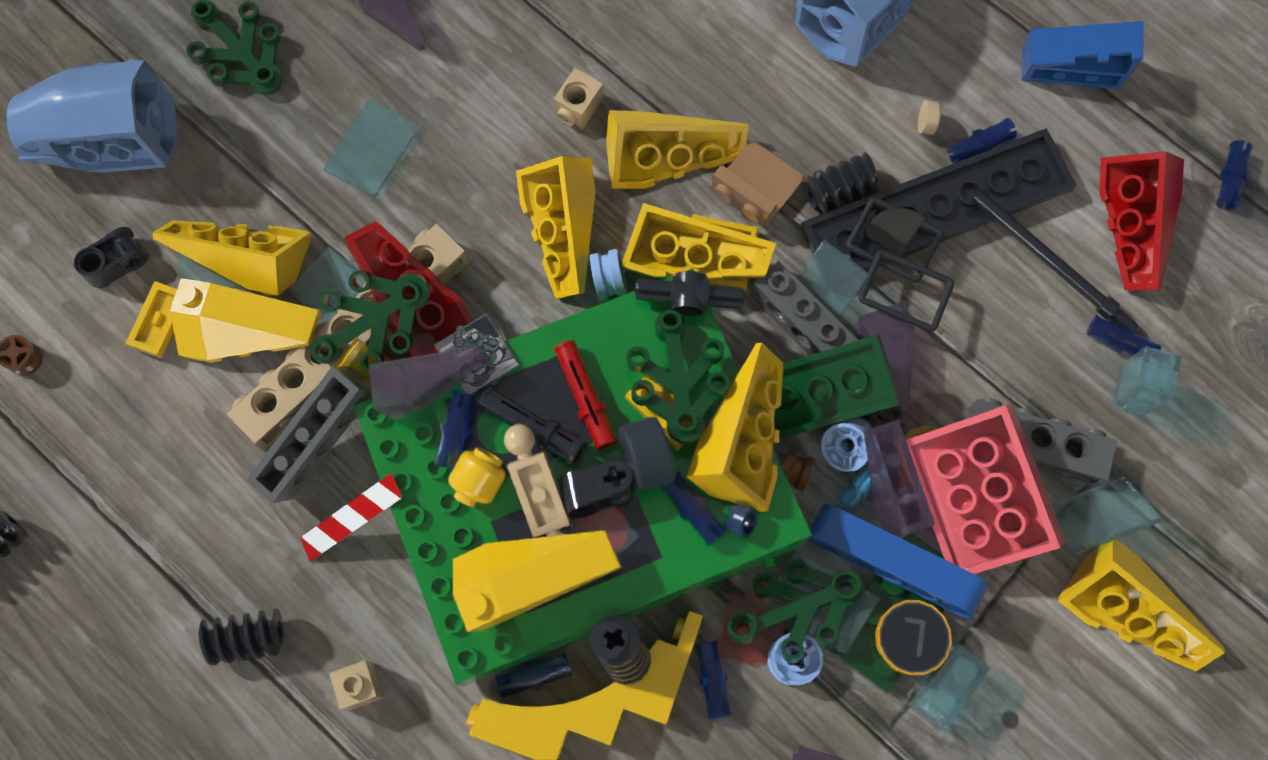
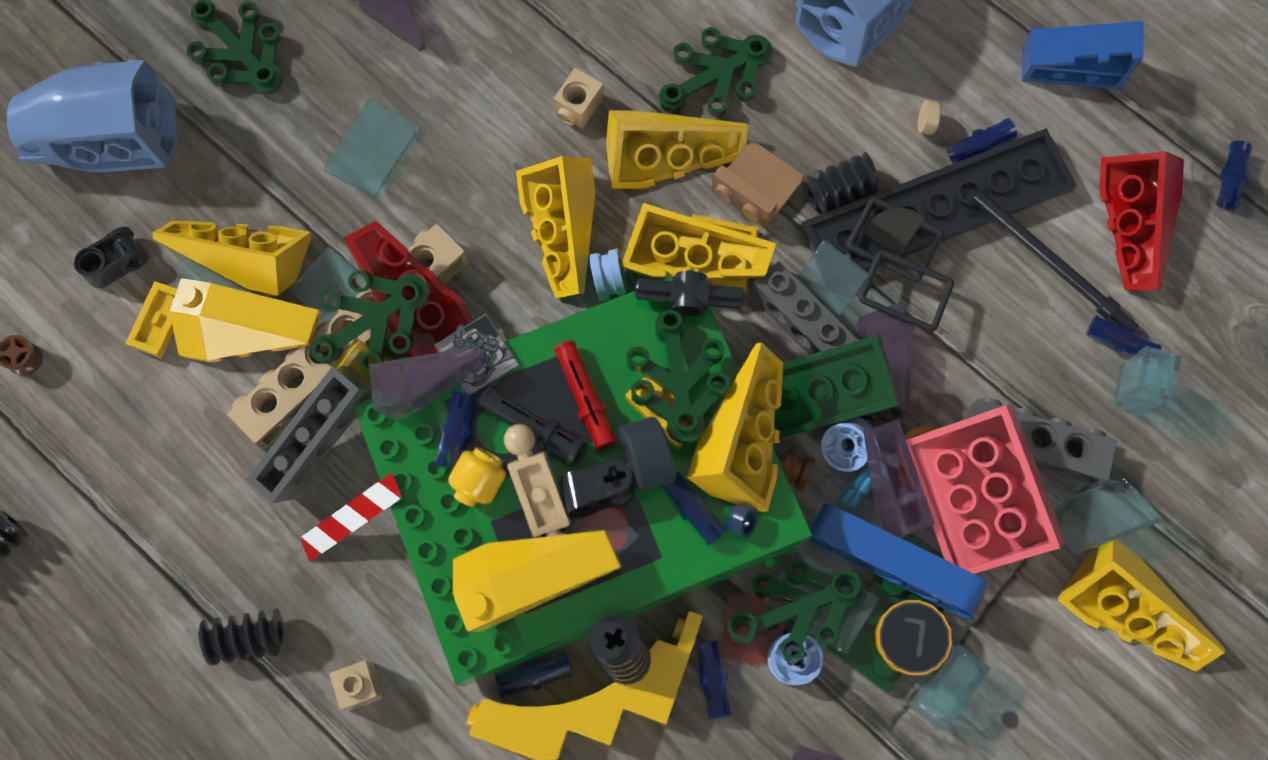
none -> dark green plant [659,27,772,117]

